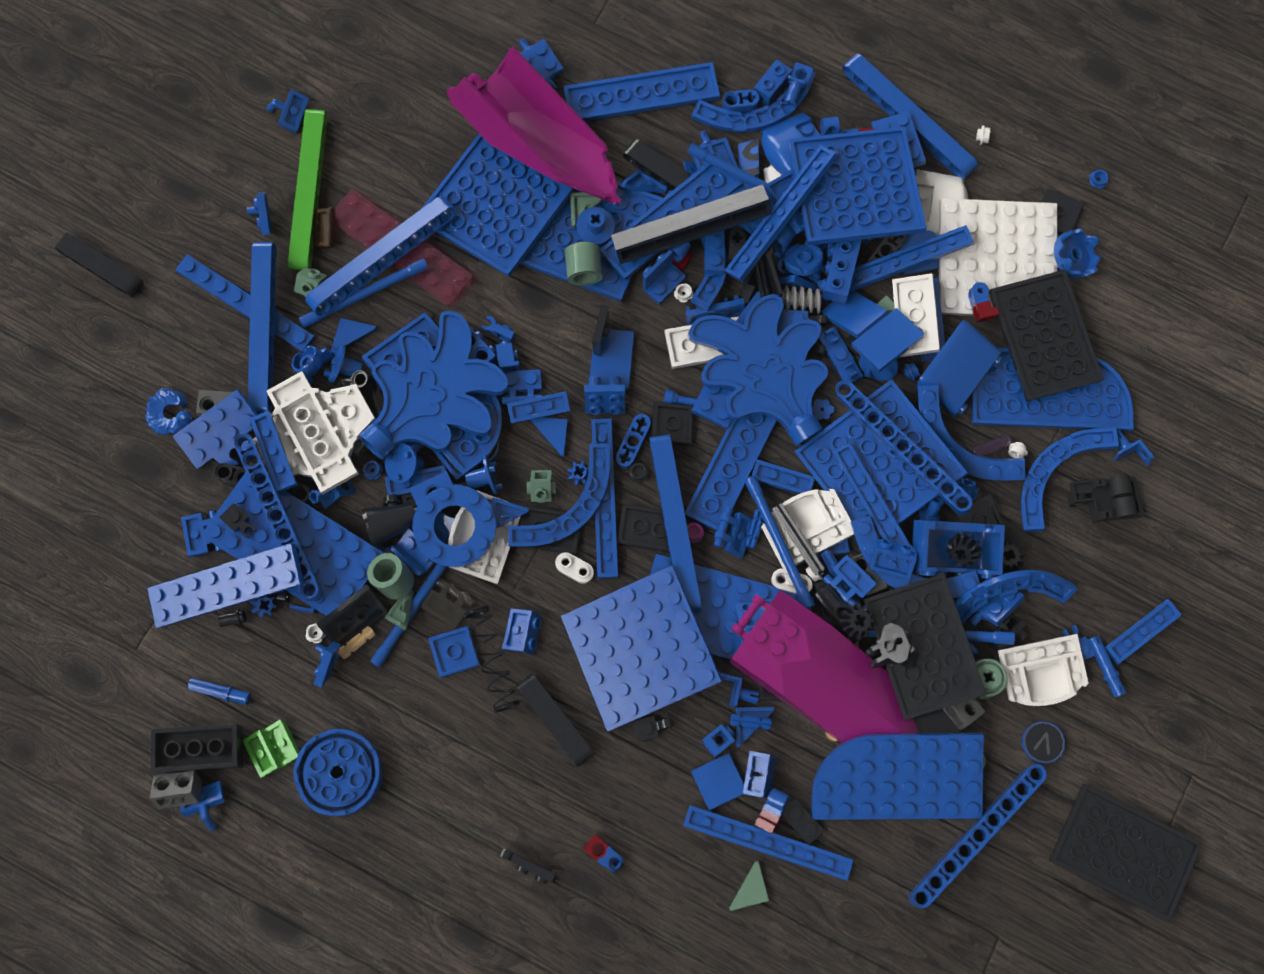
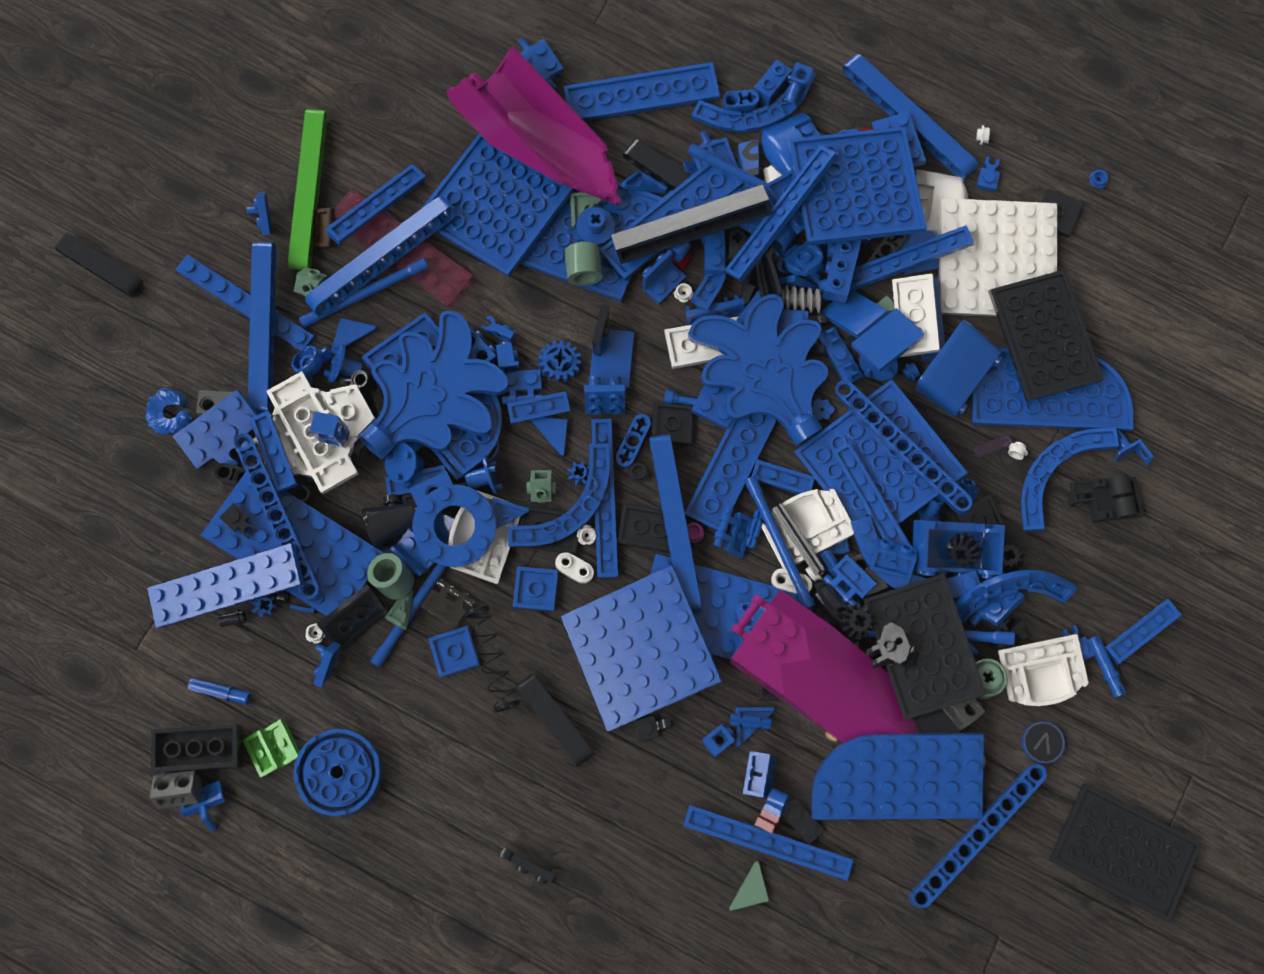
blue plate [181,510,223,558] -> none
blue plate [267,89,309,133] -> none
blue bracket [309,480,356,509] -> none
tan axle [338,626,375,659] -> none
blue plate [363,460,383,480] -> none
blue bracket [502,608,542,655] -> none
leg [583,834,625,874] -> none
blue tile [691,753,744,810] -> none
blue bracket [719,673,759,707] -> none
blue leg [817,117,840,136] -> none
blue plate [918,384,1025,481] -> none
leg [968,282,999,323] -> none
blue plate [1054,229,1101,279] -> none
none -> blue brick [309,411,350,447]
none -> blue plate [325,164,426,245]
none -> blue plate [513,566,558,612]
none -> blue gear [538,340,581,383]
none -> white plate [577,525,596,545]
none -> blue plate [976,156,1000,192]

